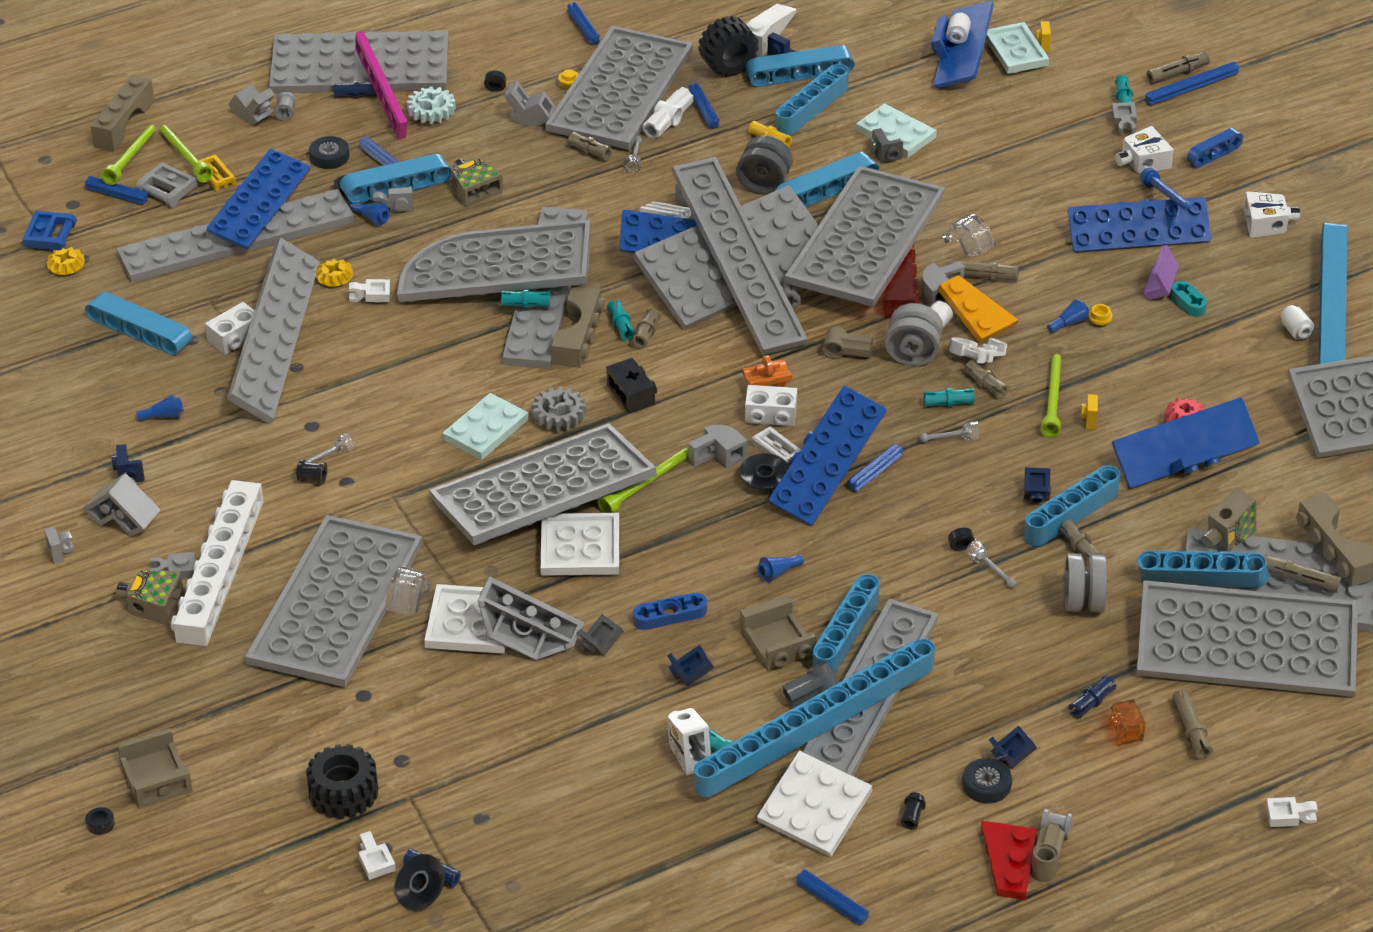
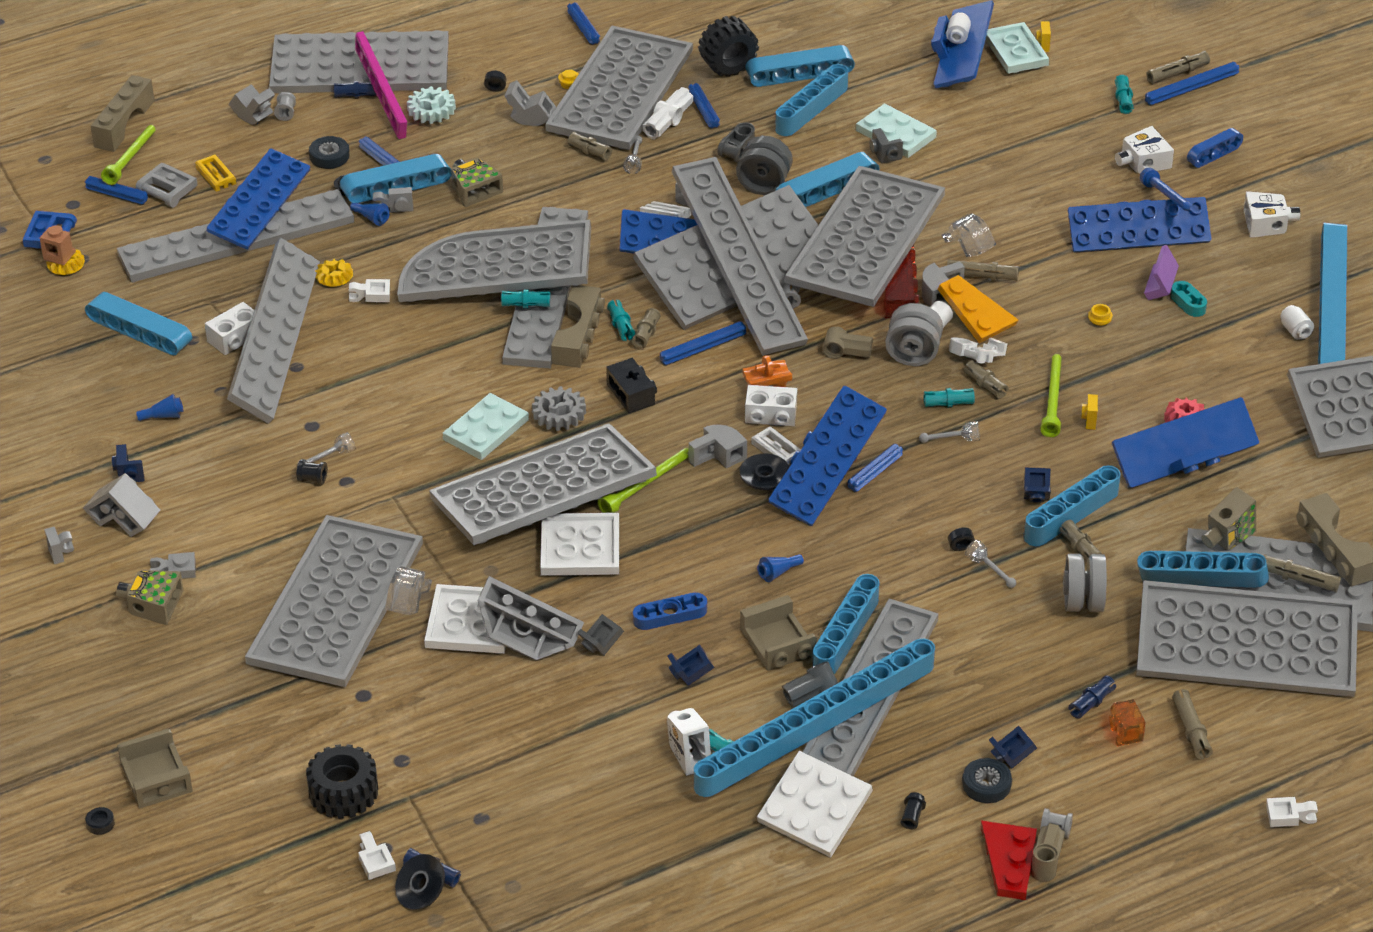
lime piece [160,125,213,183] -> none
white brick [171,480,264,646] -> none
white wedge [746,4,796,57] -> none
yellow pin [748,121,792,148] -> none
dark blue bracket [767,32,796,56] -> none
blue axle [796,869,869,925] -> none
blue cone [1047,299,1089,333] -> none
light grey plate [1112,102,1137,135] -> none
none -> nougat brick [40,225,76,265]
none -> blue axle [660,321,746,365]
none -> dark grey piece [717,122,755,163]

